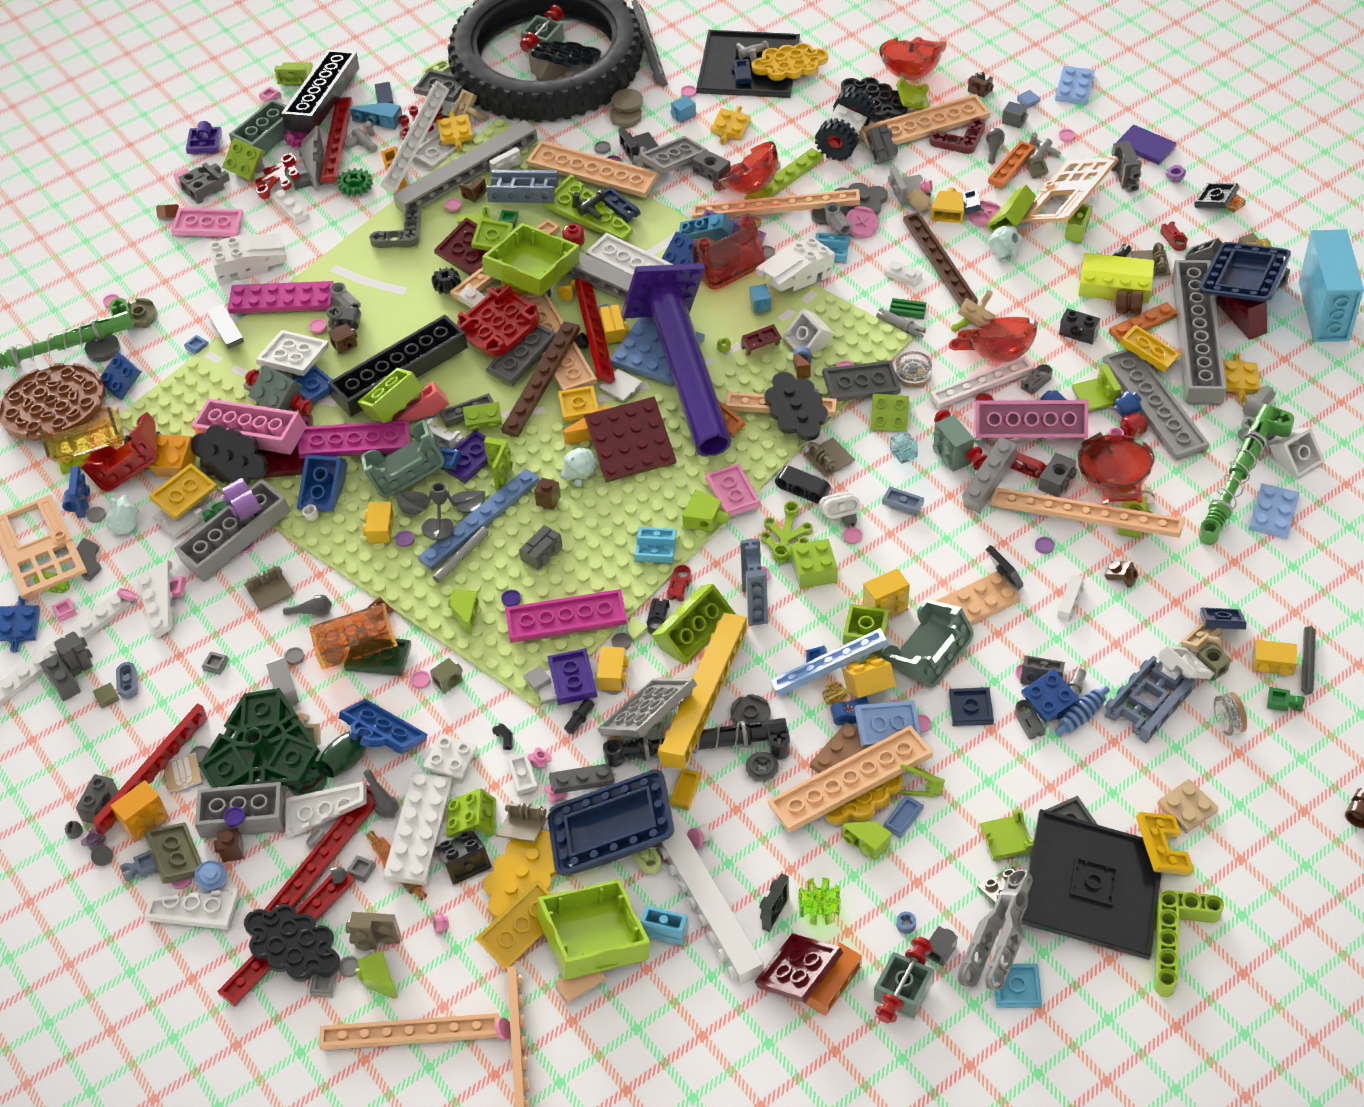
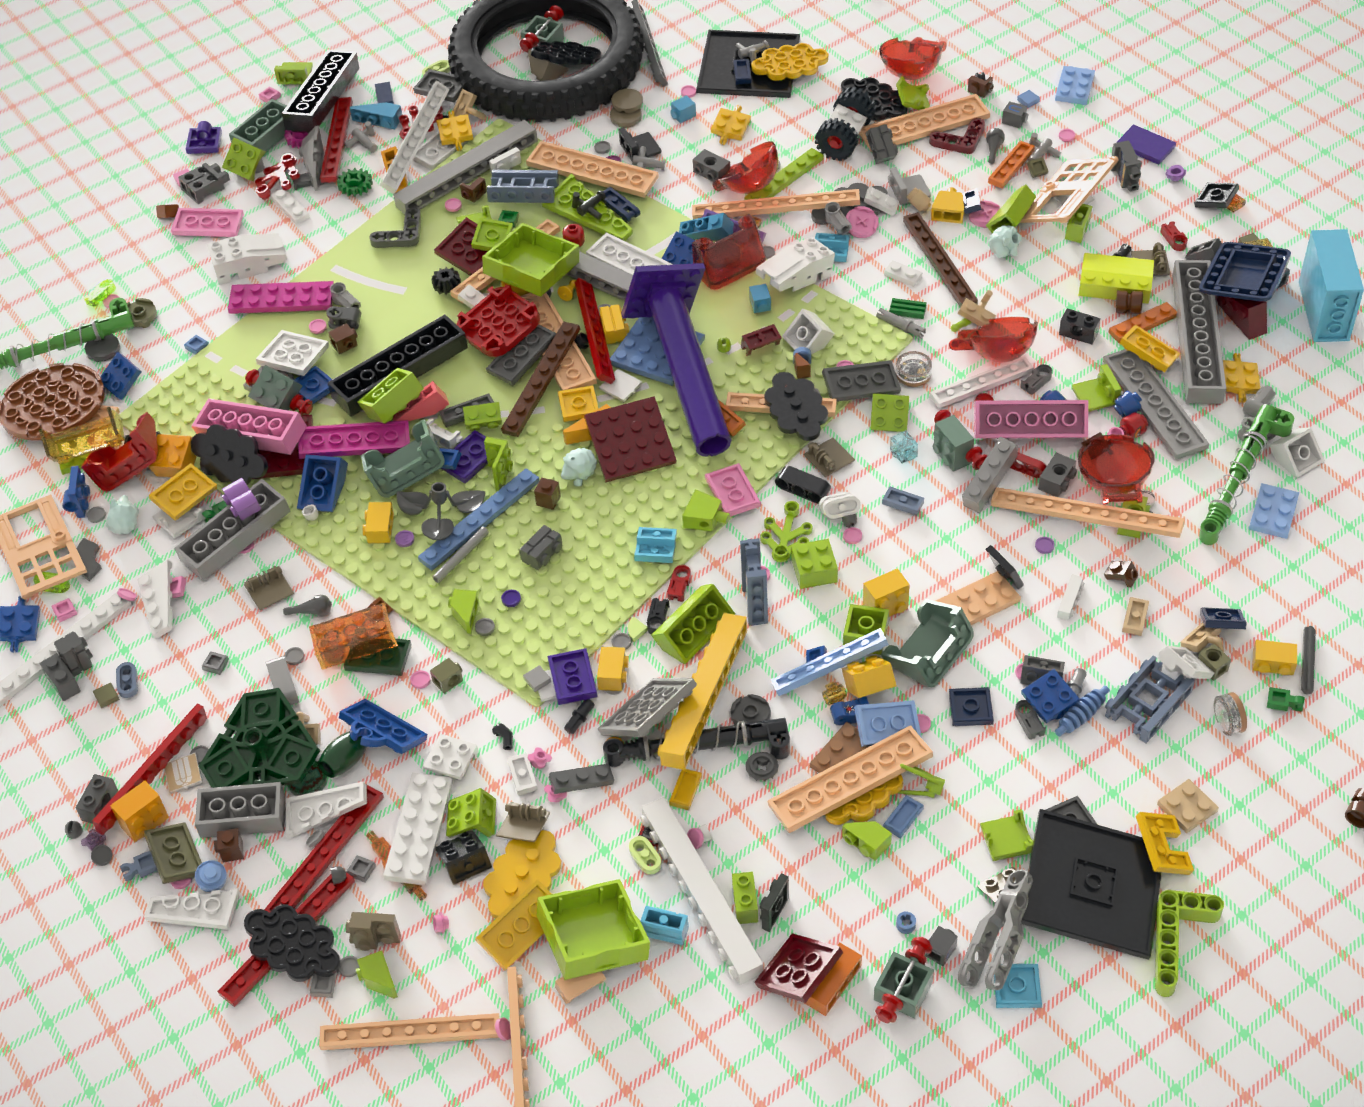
tile [207,304,244,349] -> none
dark purple piece [223,807,245,827] -> none
dark grey piece [363,769,399,818] -> none
dark pink plate [505,589,627,643] -> none
dark blue wedge [548,769,675,876] -> none
light grey plate [639,135,708,174] -> none
clear neon green gear [798,877,841,926] -> none
bright pink plate [920,179,933,195] -> none
none -> clear neon green piece [83,279,116,307]
none -> flat silver piece [475,618,495,636]
none -> lime brick [732,871,759,924]
none -> white plate [864,186,899,216]
none -> tan plate [1122,597,1149,636]

